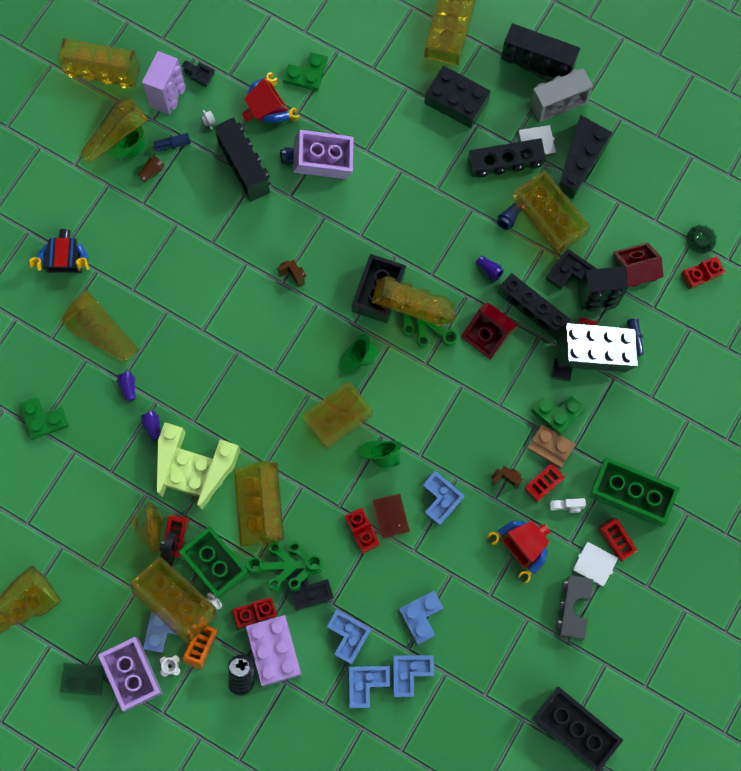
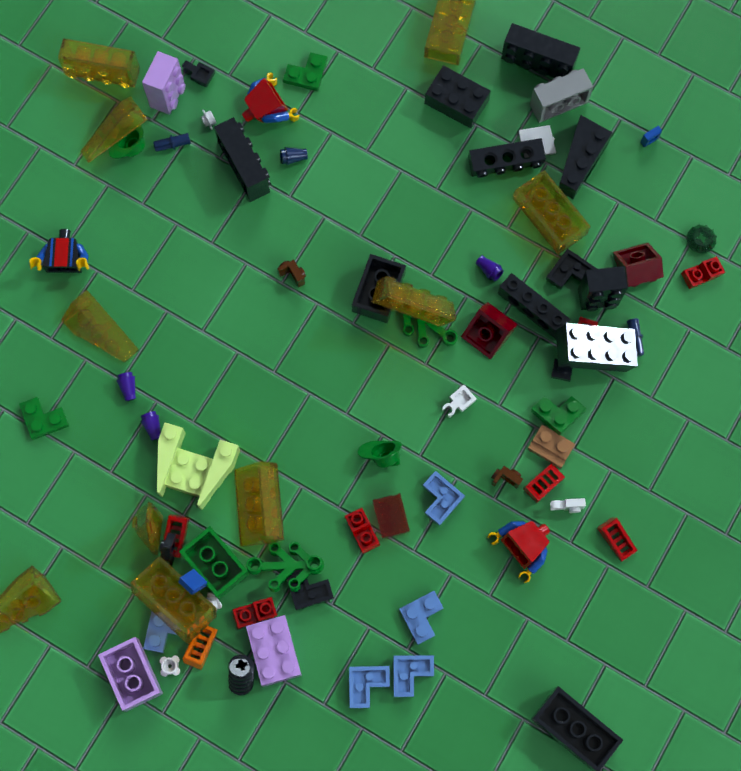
clear green plate [60,663,104,696] -> none
reddish brown cone [138,155,165,182] -> none
lavender brick [293,130,354,179] -> none
clear yellow brick [302,381,372,450] -> none
medium blue plate [327,609,371,665] -> none
green piece [339,334,378,374] -> none
dark blue cone [497,203,522,230] -> none
dark grey arch [556,575,594,641] -> none
white piece [573,542,618,587] -> none
green brick [589,457,680,527] -> none
none -> blue tile [178,569,207,595]
none -> white plate [442,385,476,418]
none -> blue tile [640,126,662,147]

